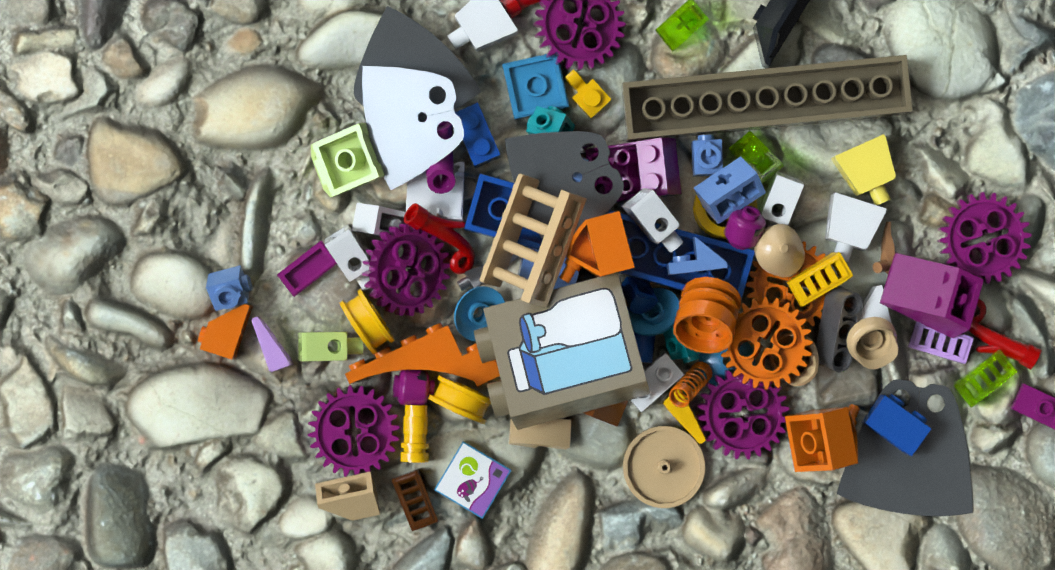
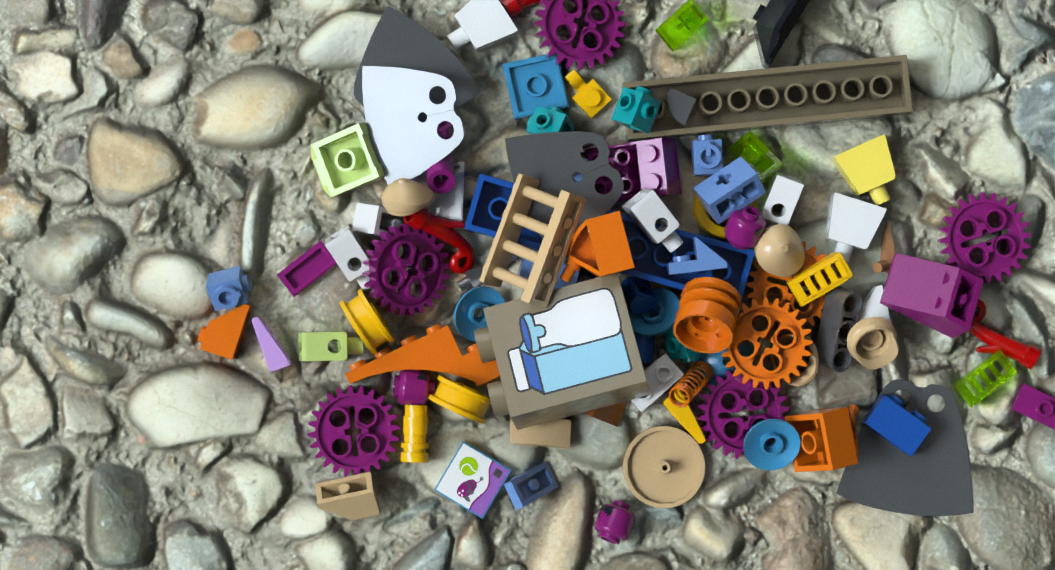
reddish brown slope [391,468,439,531] -> none
blue brick [455,103,501,168] -> none
lavender slope [908,321,974,364] -> none
none -> tan hat [381,177,436,216]
none -> medium blue slope [504,461,559,510]
none -> magenta head [594,500,636,545]
none -> teal brick [611,86,661,134]
none -> dark grey tile [667,88,696,126]
none -> dark azure dish [743,419,800,470]

